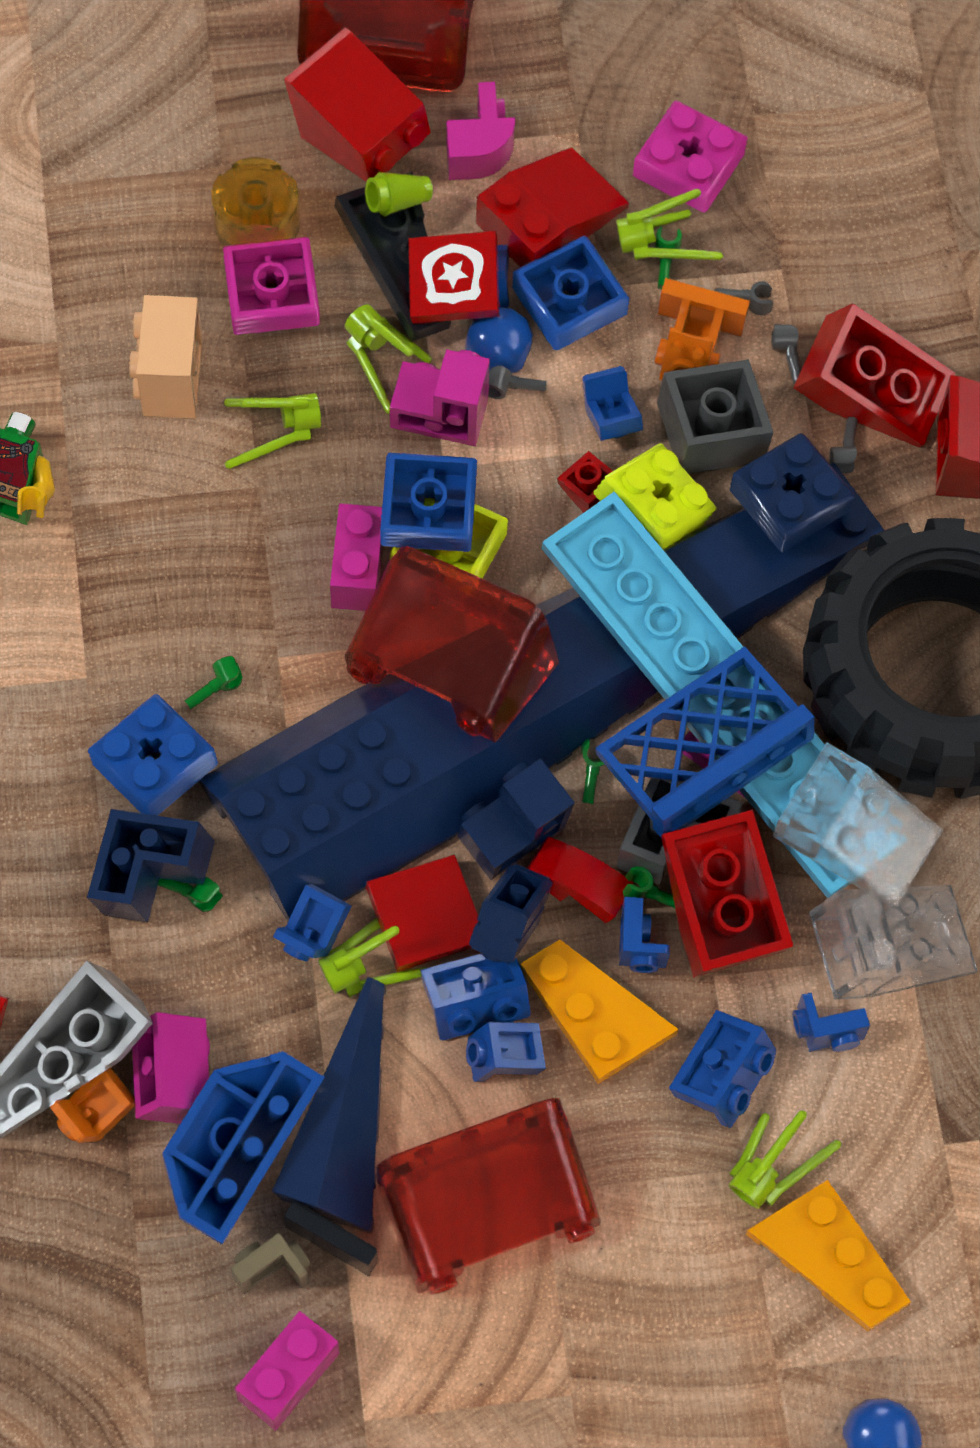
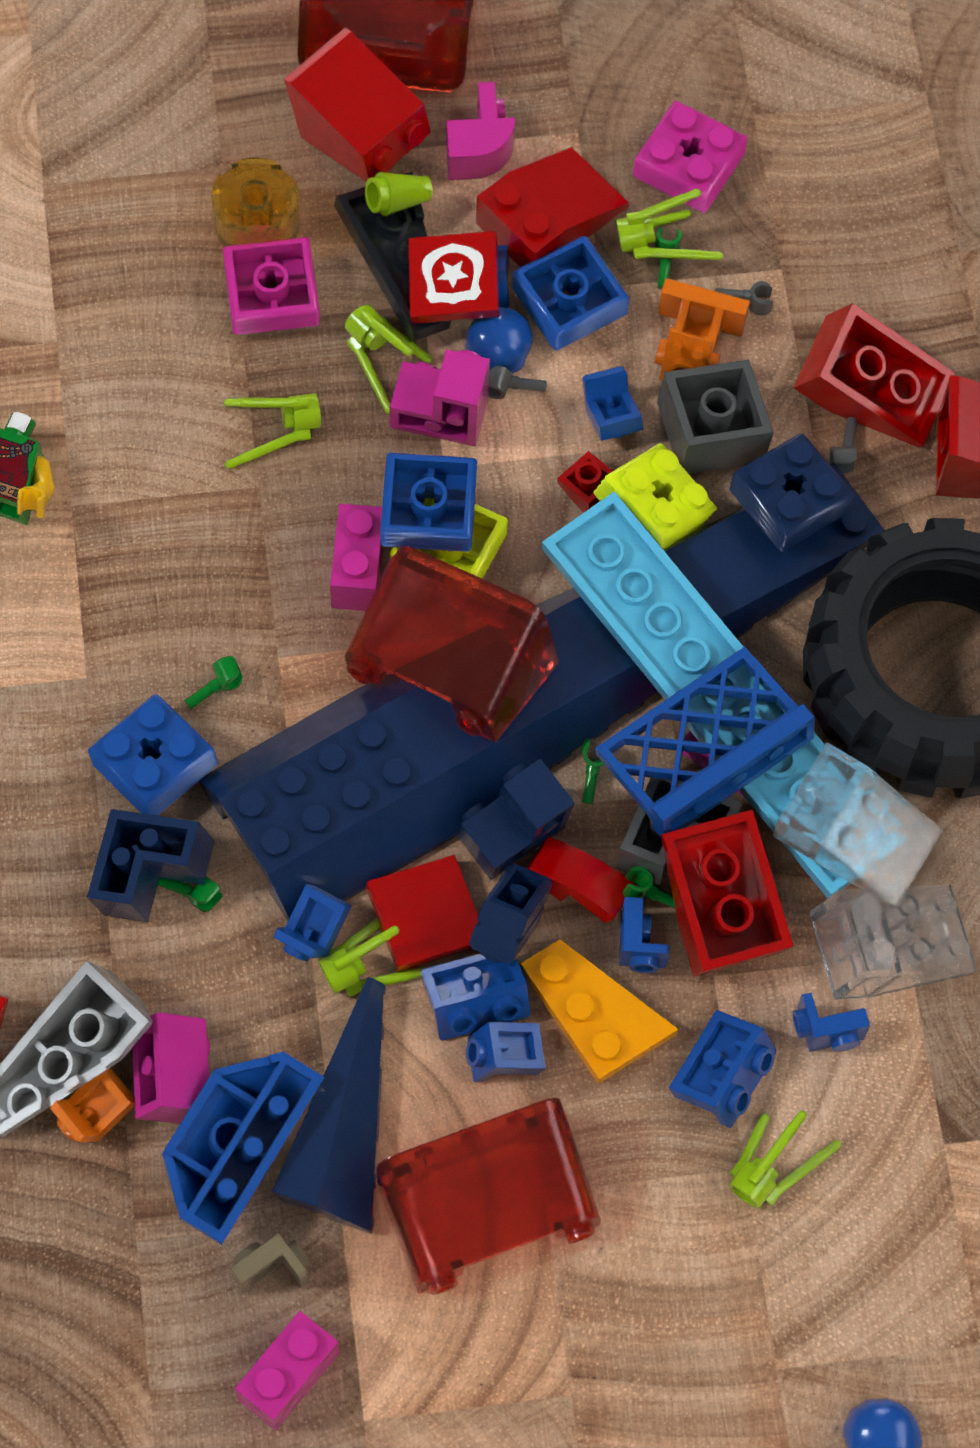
light nougat brick [129,295,203,419] -> none
black tile [284,1201,378,1276] -> none
light orange wing [745,1180,911,1332] -> none
dark grey hand [772,324,801,385] -> none

